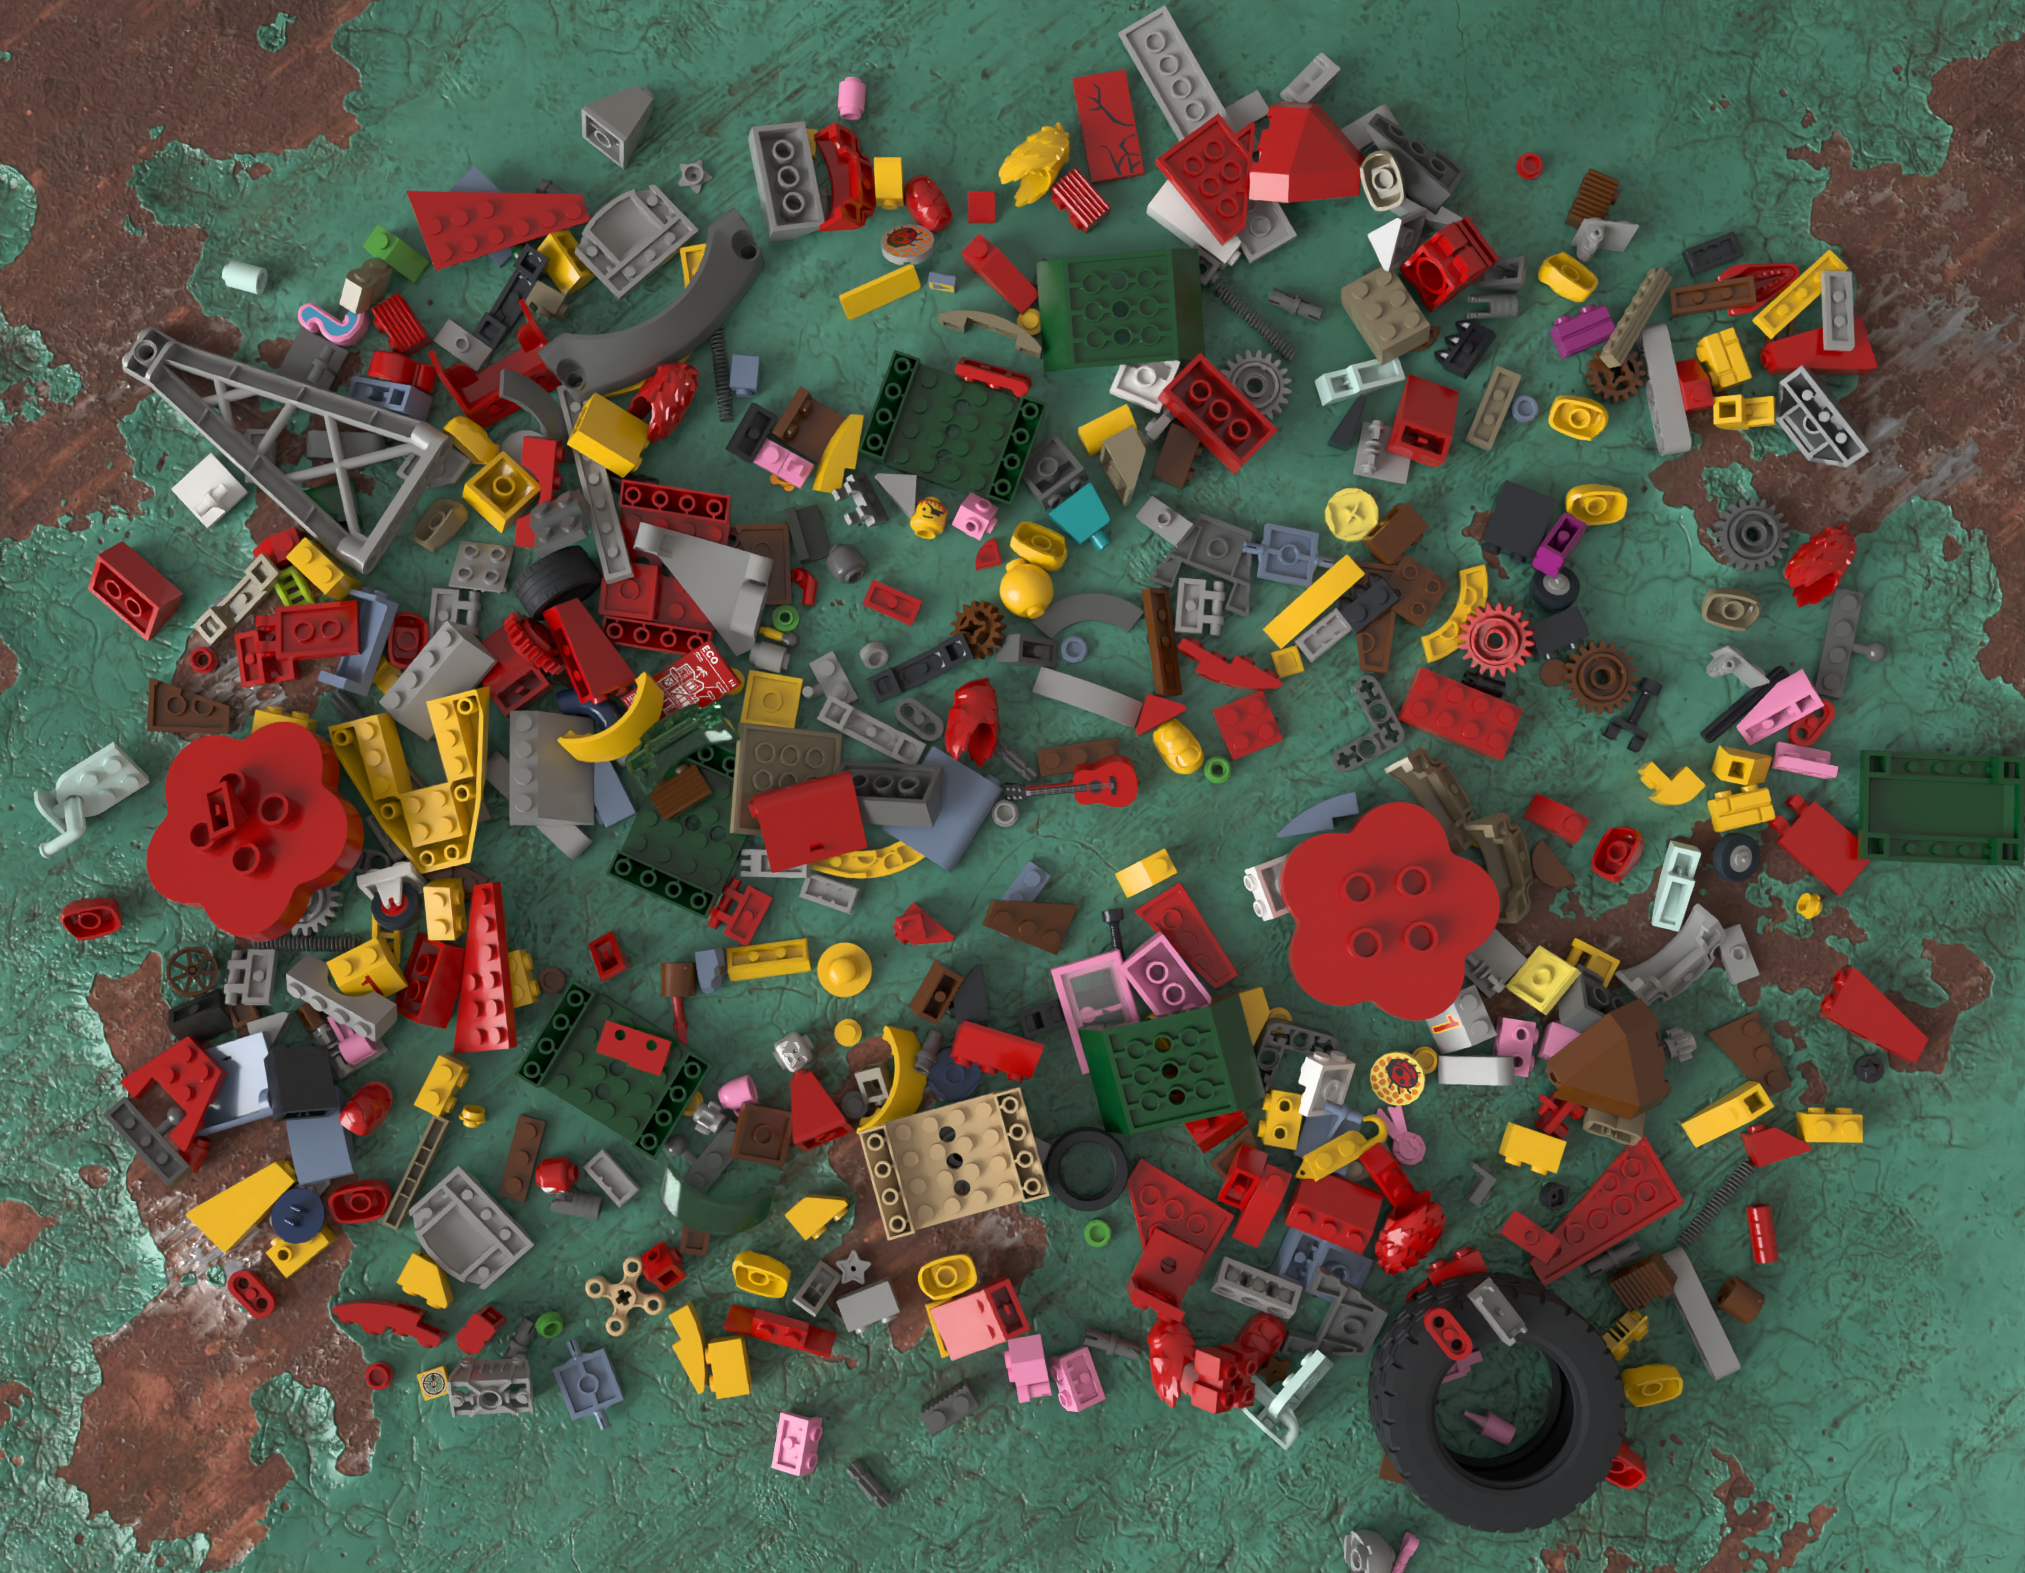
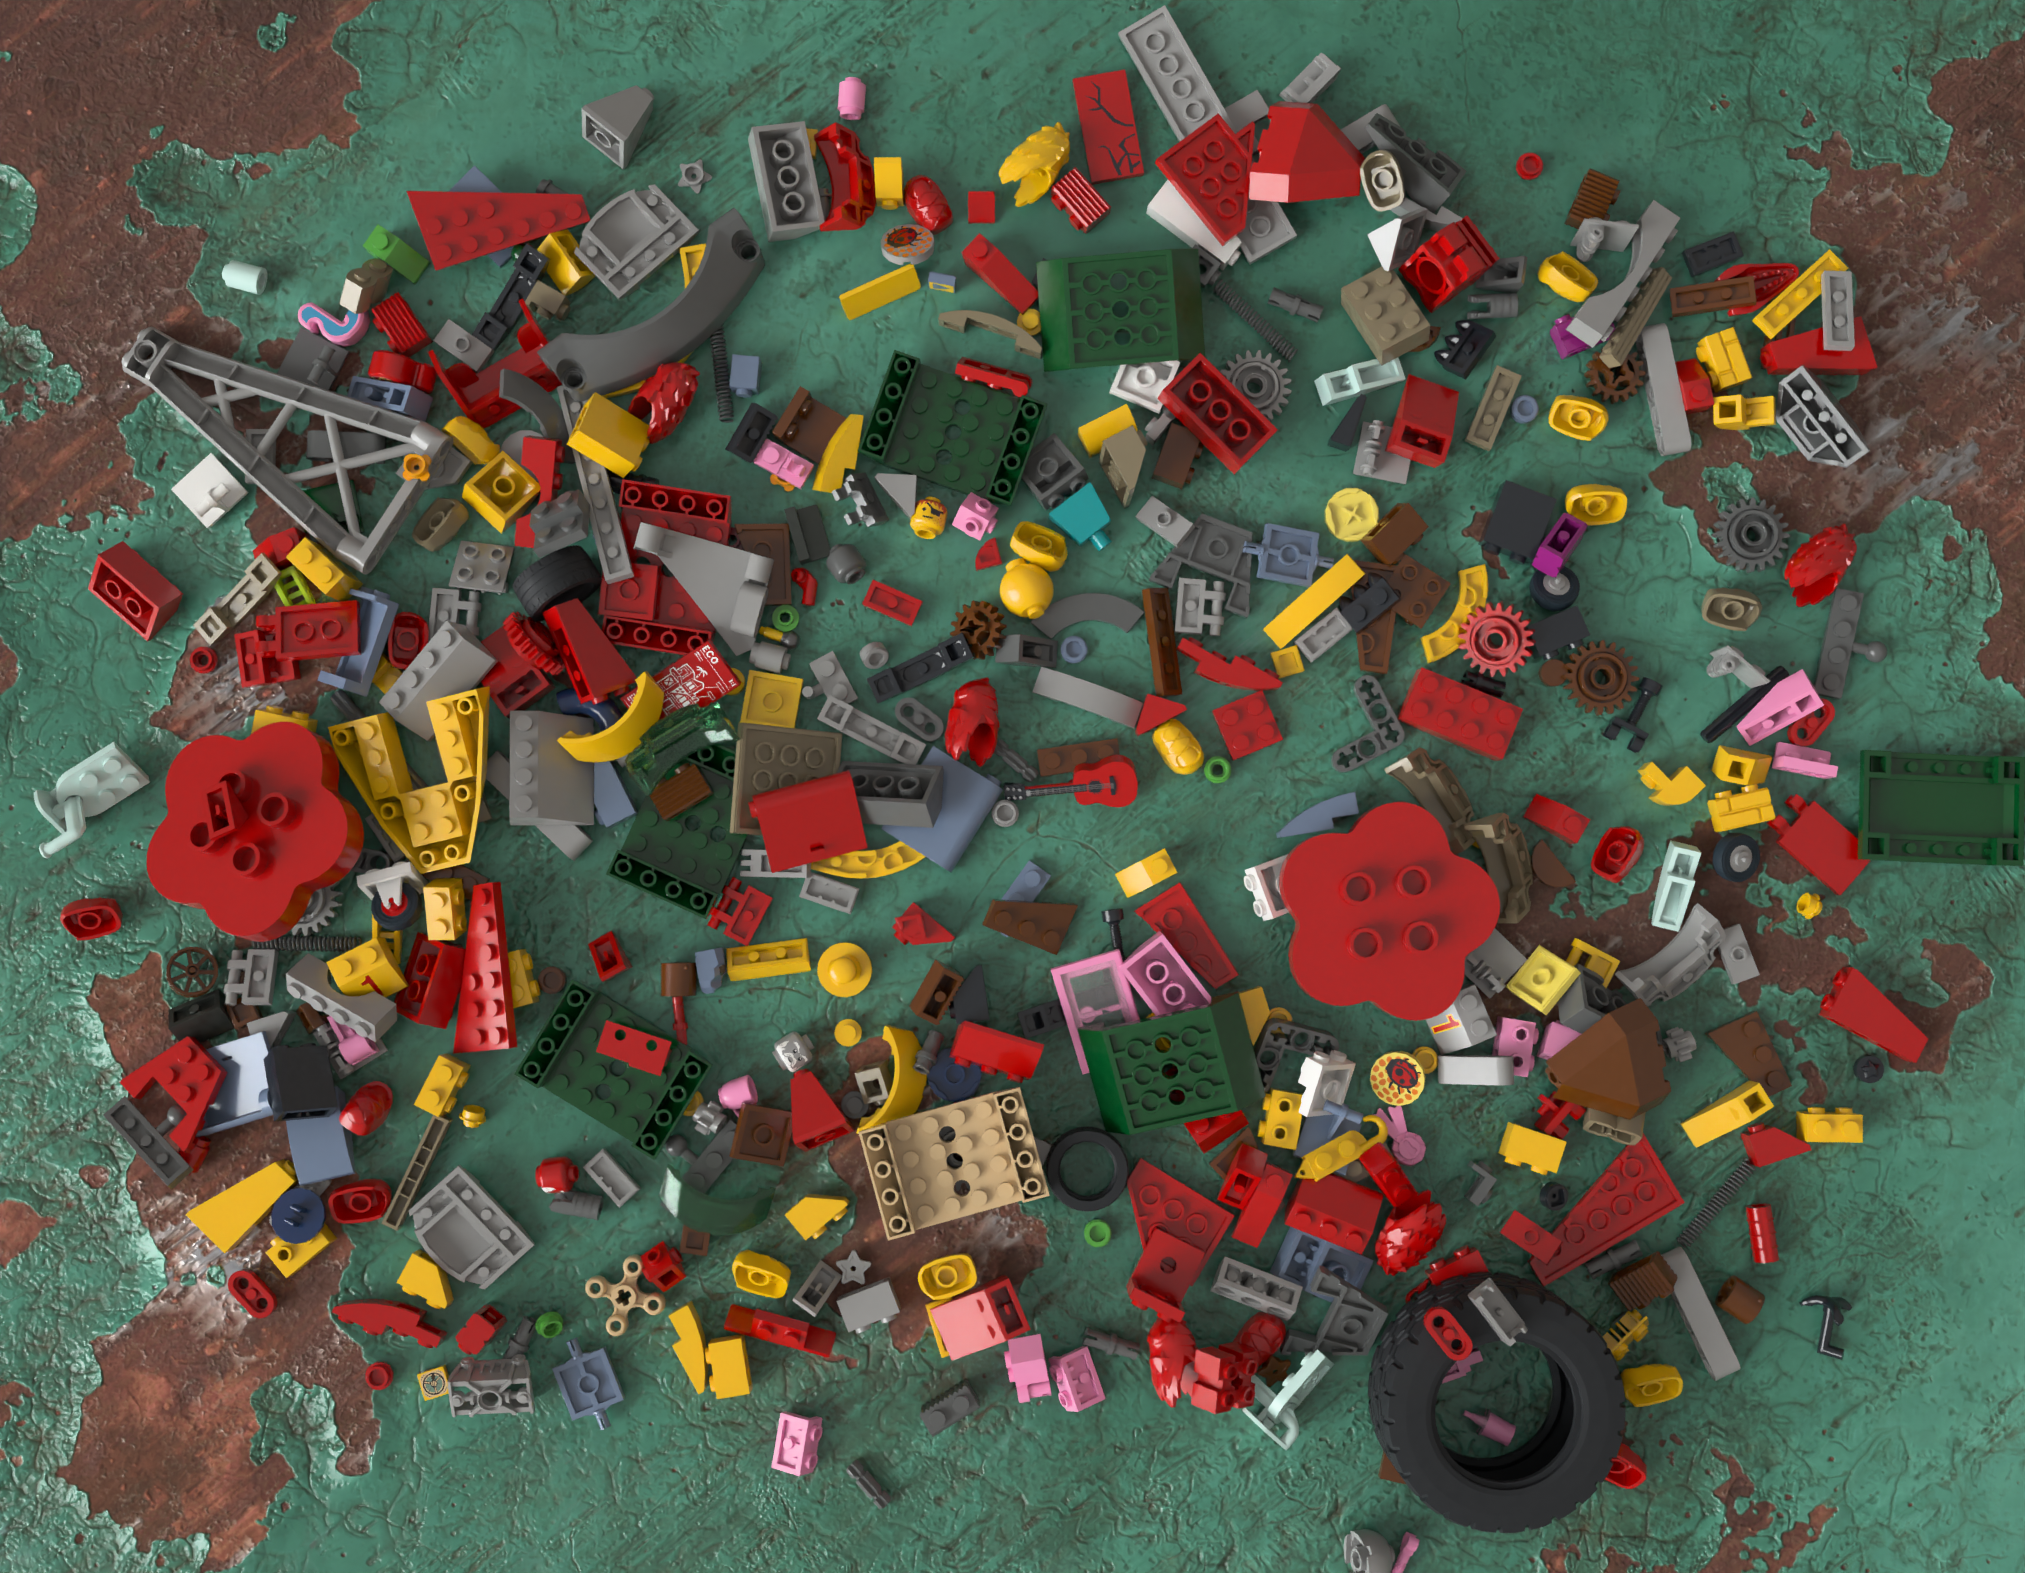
reddish brown wing [147,677,233,734] -> none
reddish brown plate [498,1114,548,1202] -> none
none -> light orange plate [403,454,432,481]
none -> light grey arch [1566,200,1680,348]
none -> black piece [1799,1295,1852,1360]

